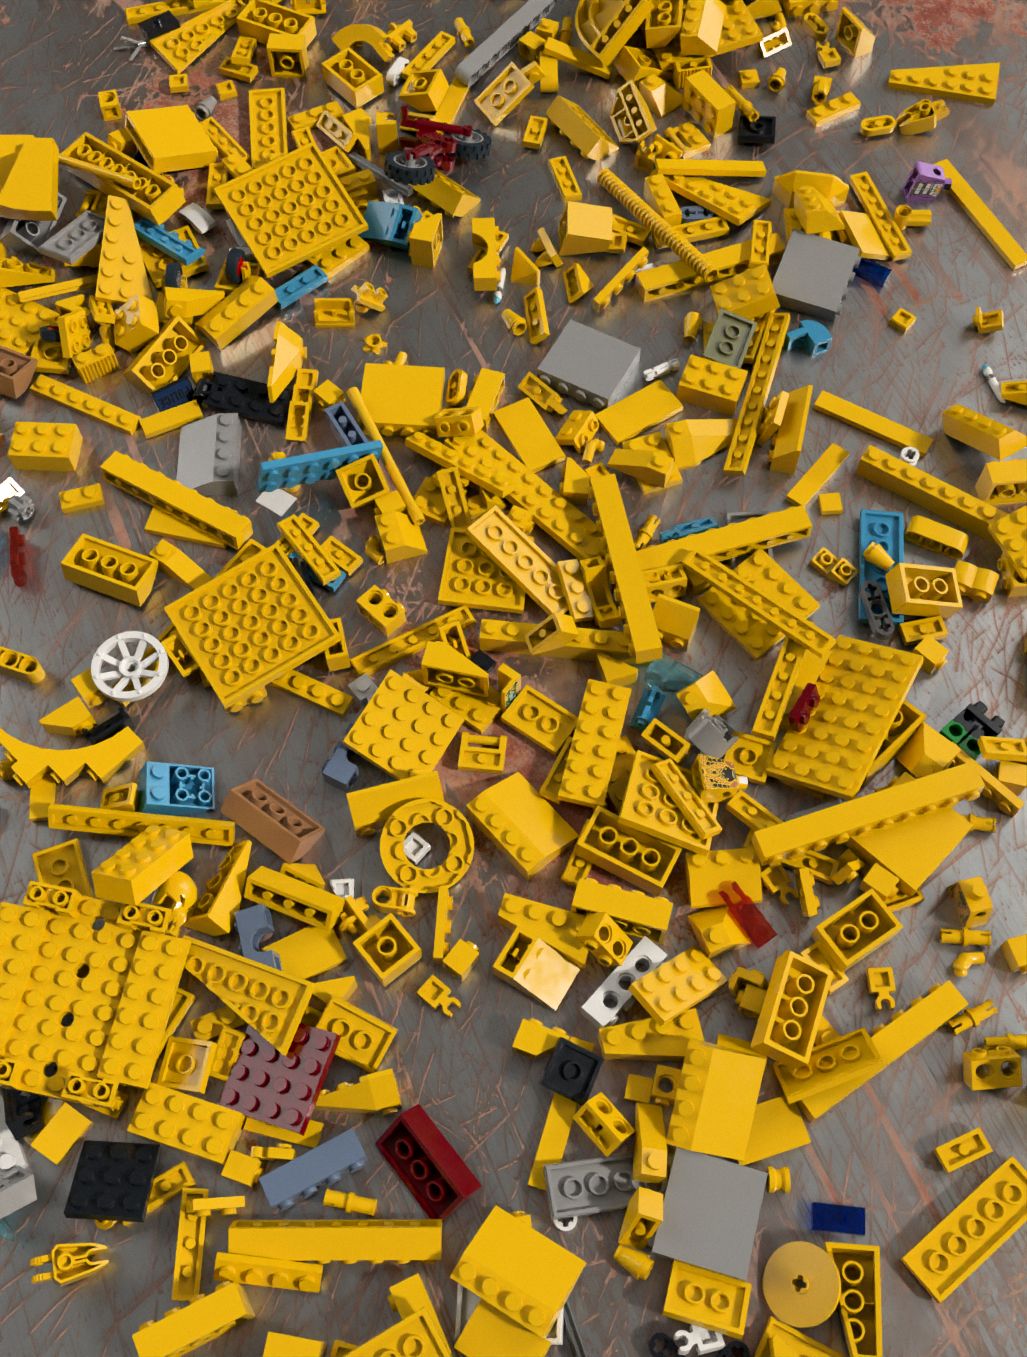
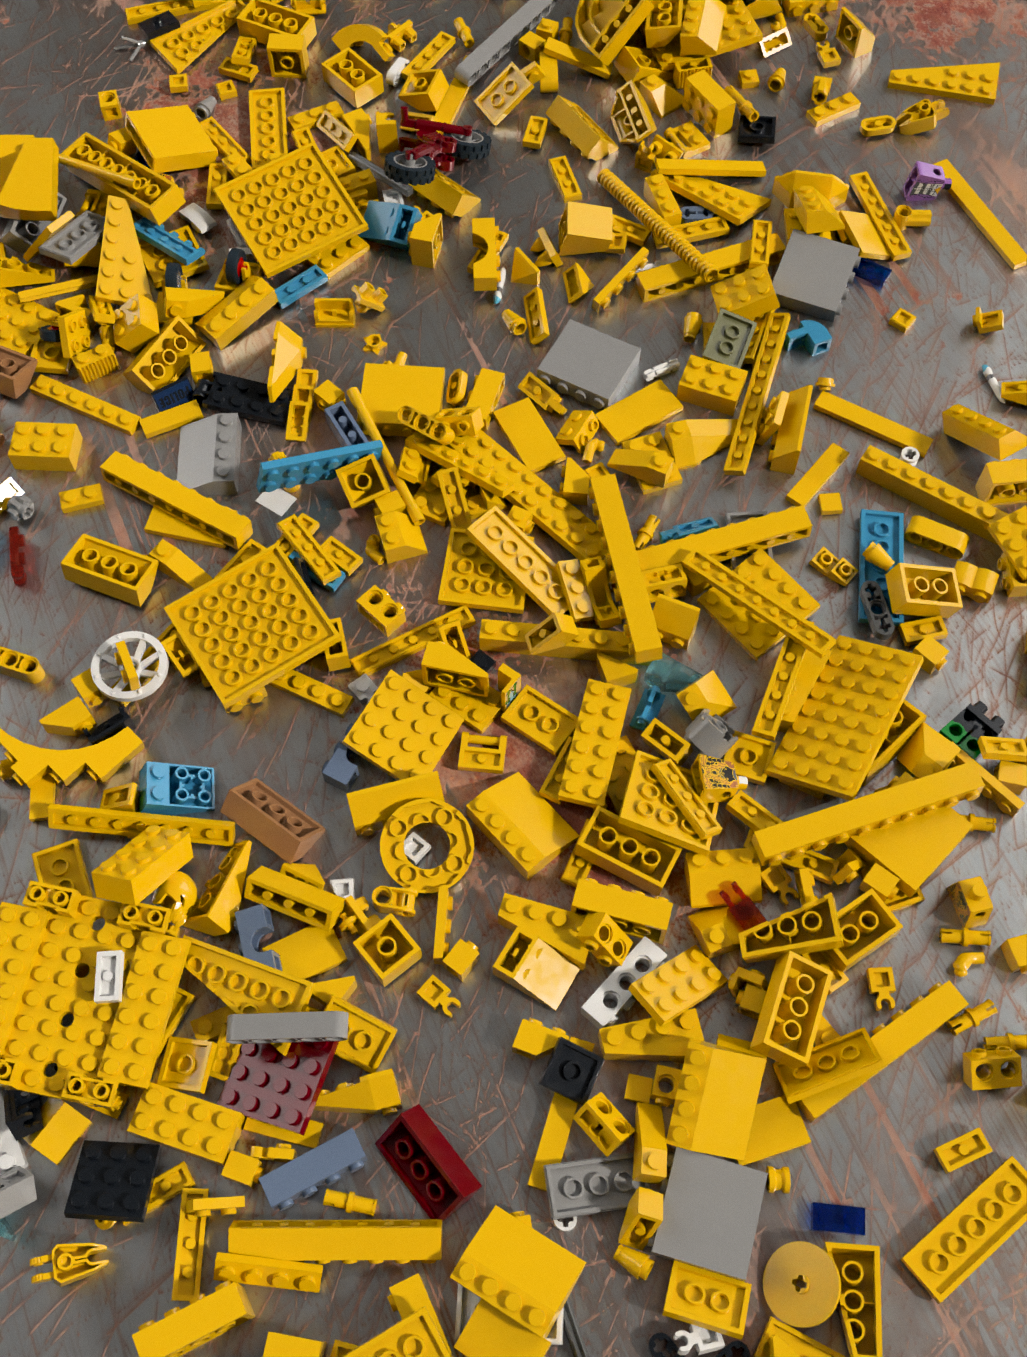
dark red plate [788,683,820,733] -> none
none -> yellow tile [23,211,75,262]
none -> white plate [94,950,125,1004]
none -> yellow plate [114,641,140,691]
none -> light grey beam [226,1011,349,1044]
none -> yellow plate [396,446,431,488]
none -> yellow beam [397,405,455,445]
none -> yellow wedge [738,892,844,964]
none -> yellow plate [815,377,835,391]

